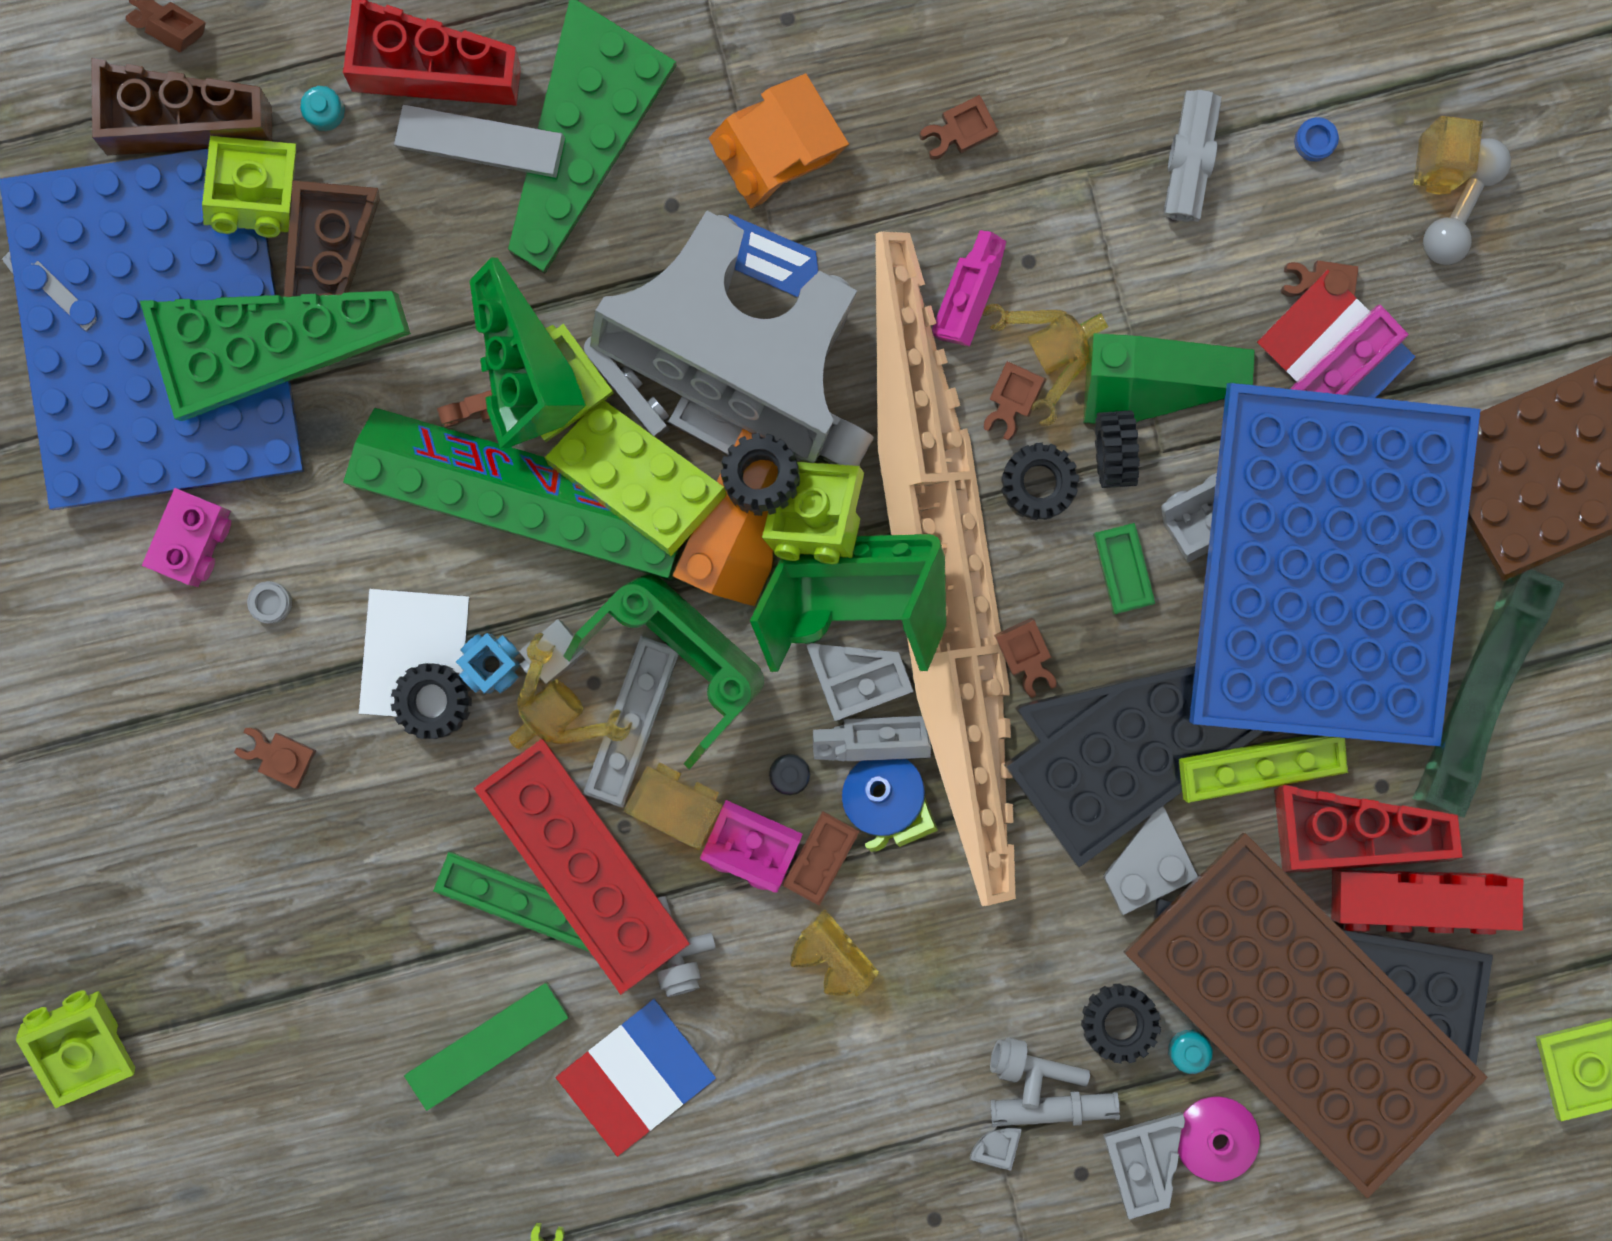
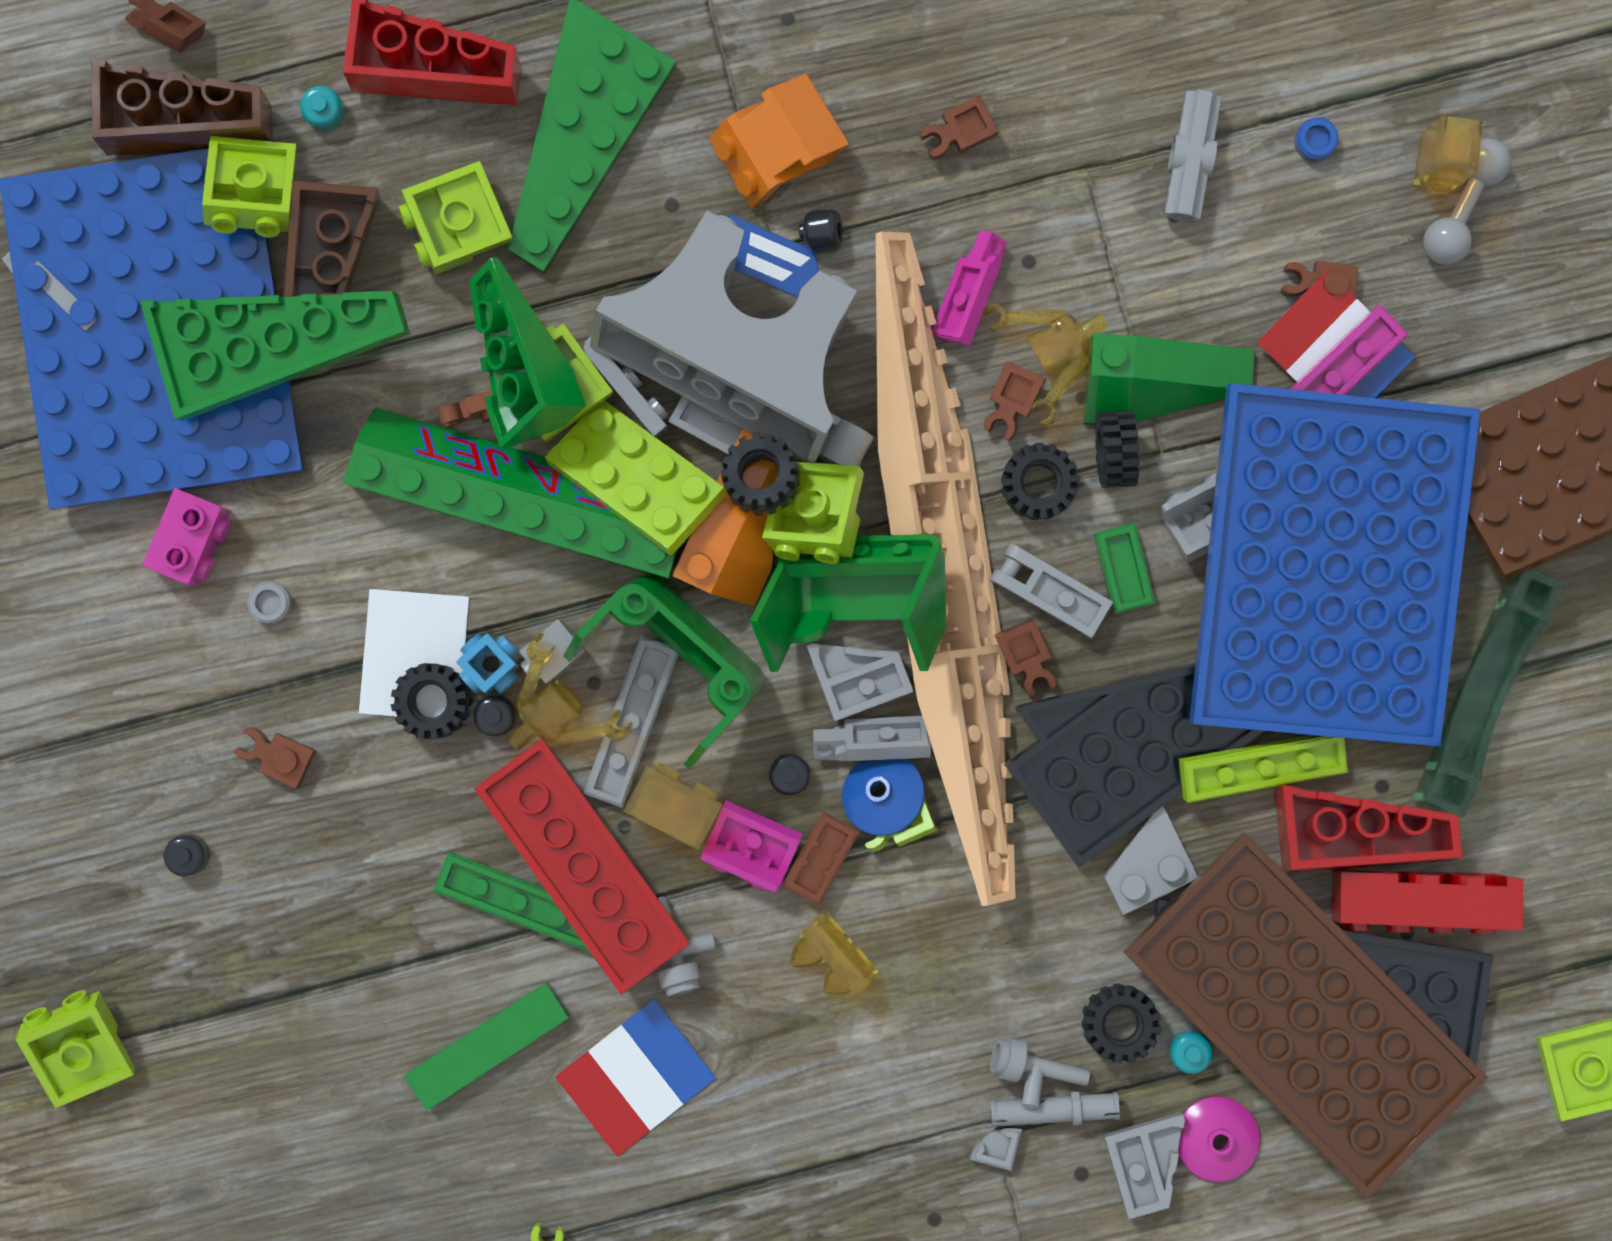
light grey tile [394,105,565,178] -> none
none -> black piece [163,834,210,877]
none -> lime plate [398,161,512,275]
none -> black piece [473,695,517,737]
none -> black piece [799,209,843,252]
none -> light grey plate [989,544,1113,639]

